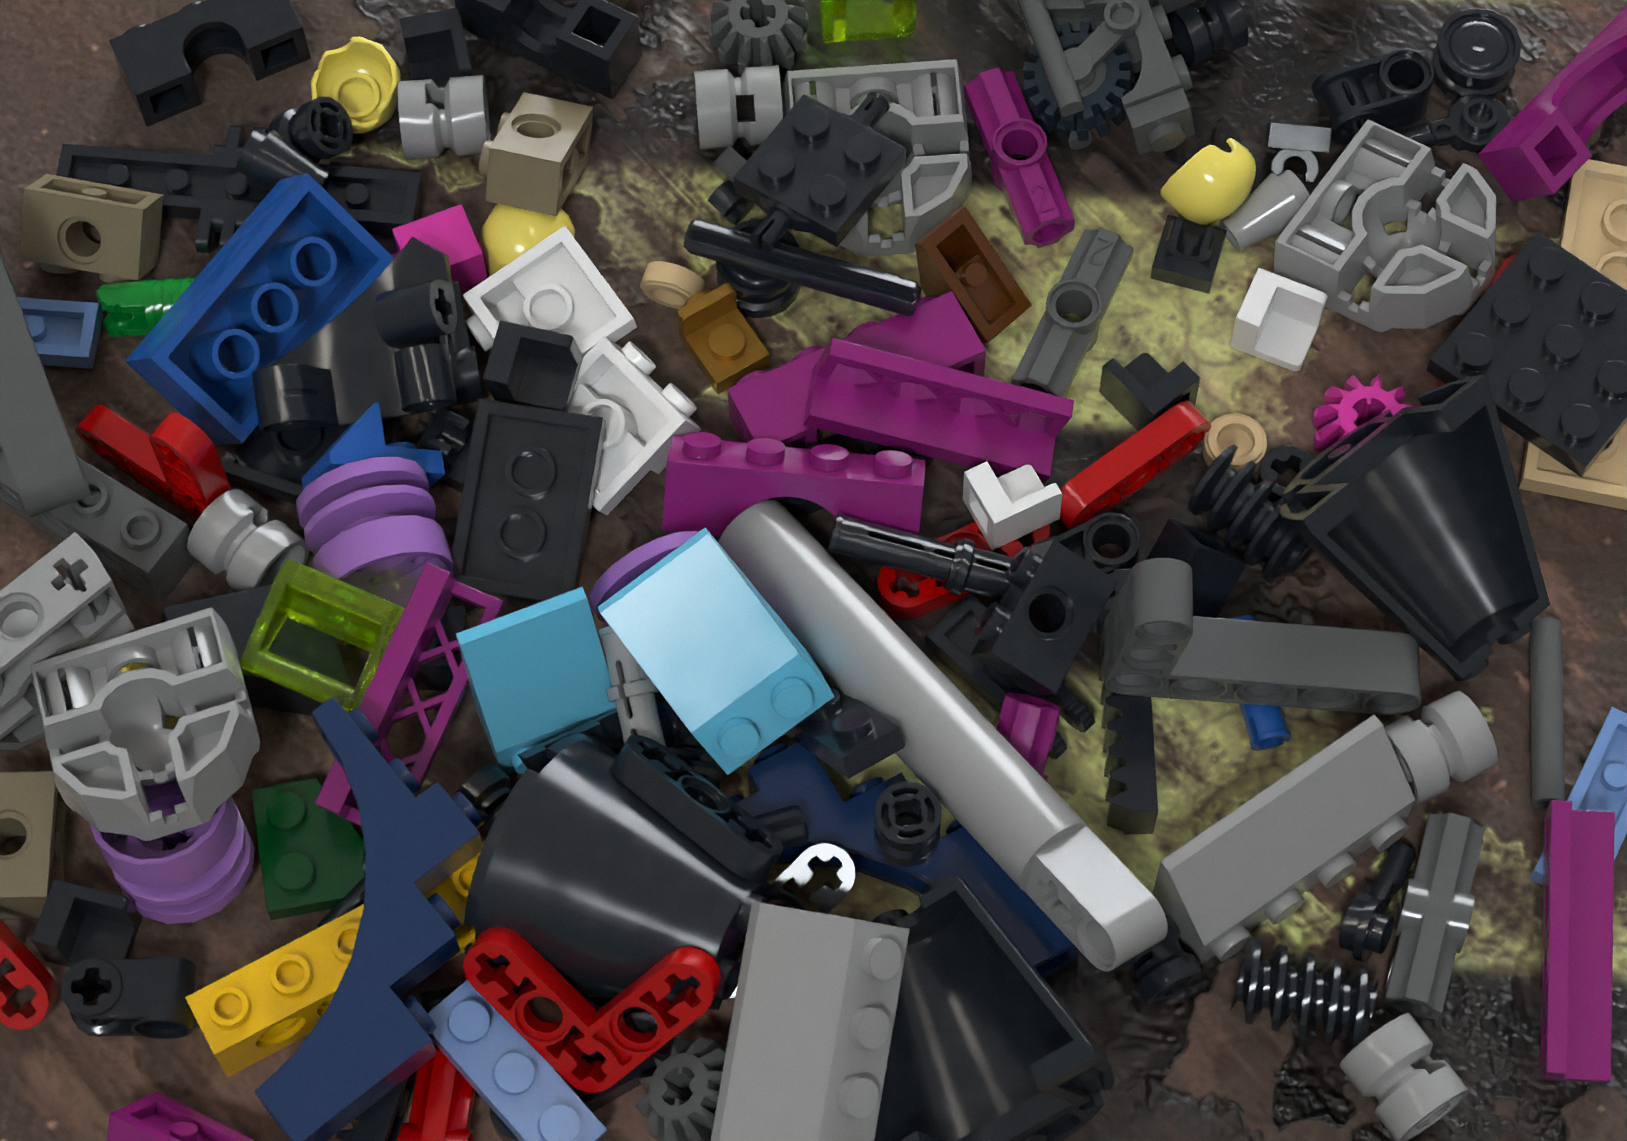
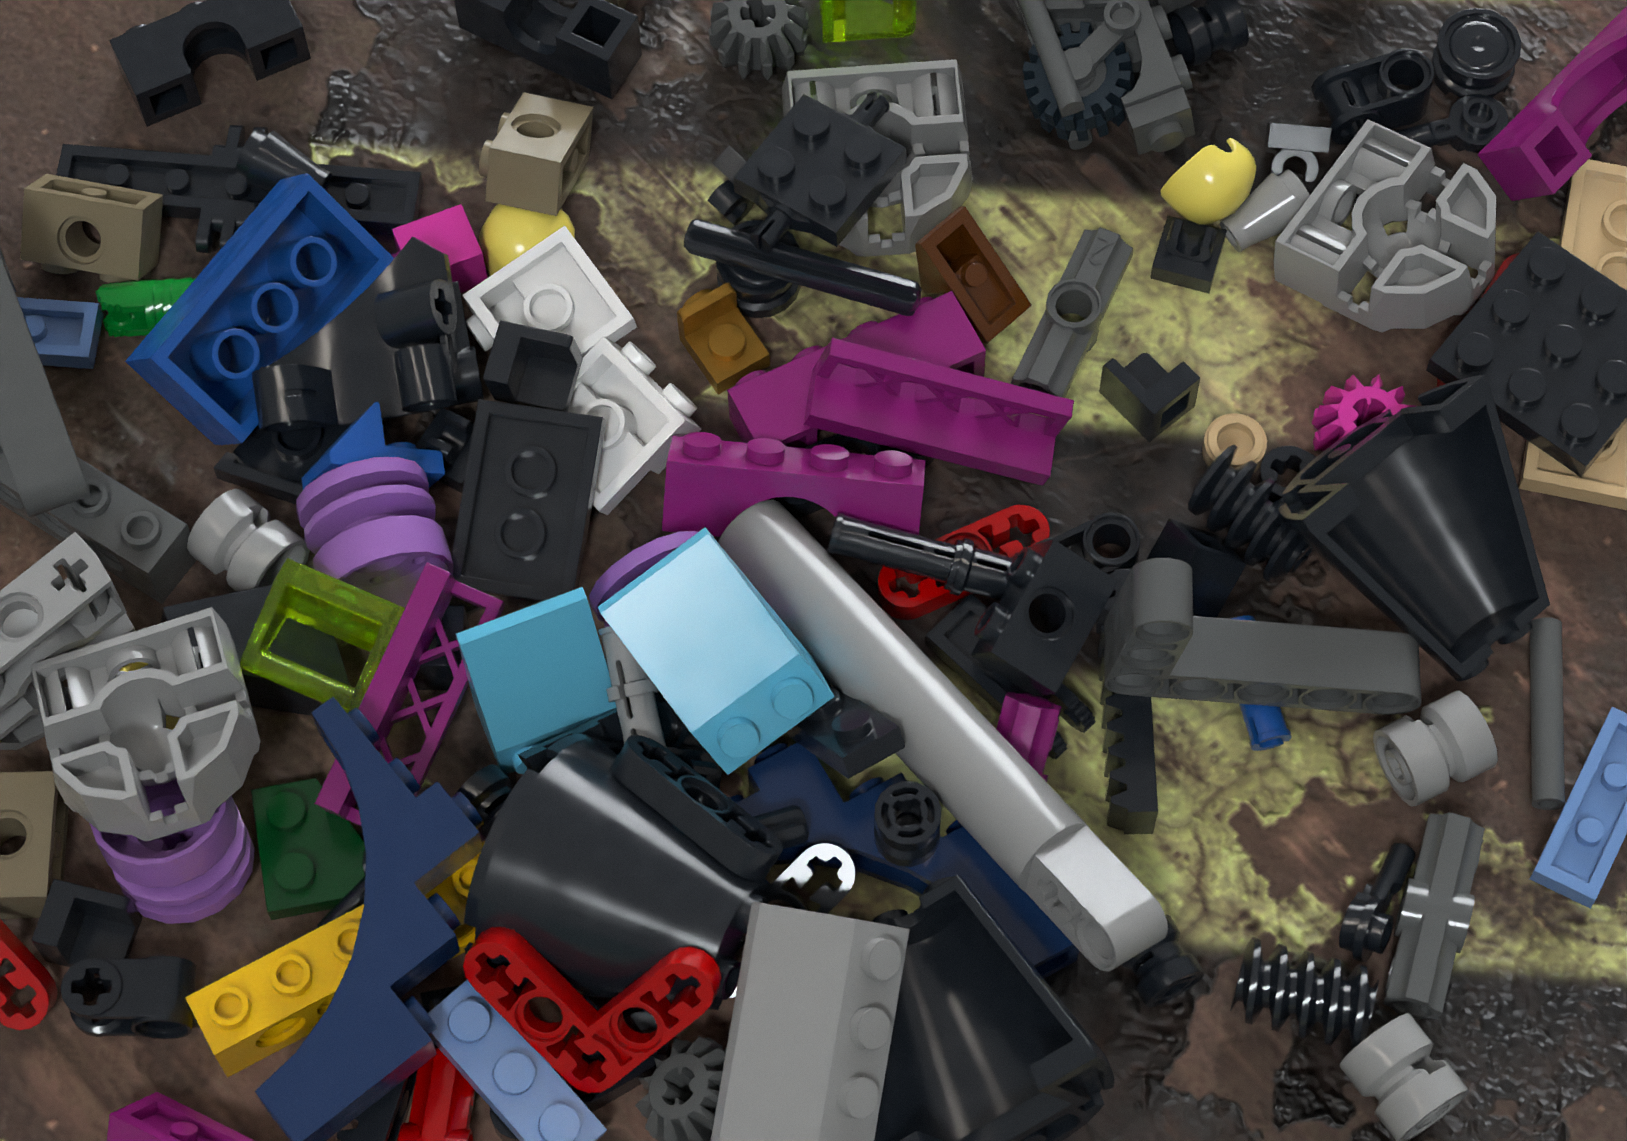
red beam [75,404,232,521] -> none
black wheel [268,96,353,164] -> none
light yellow hair [311,37,401,134] -> none
light grey wheel [398,75,491,160] -> none
black panel [399,7,473,88] -> none
tan tile [640,261,705,309] -> none
light grey wheel [694,65,783,150] -> none
white panel [963,461,1063,550] -> none
magenta piece [964,67,1075,248] -> none
red beam [1060,400,1211,530] -> none
light grey slope [1152,715,1415,965] -> none
white panel [1230,268,1328,372] -> none
magenta fence [1539,800,1615,1083] -> none

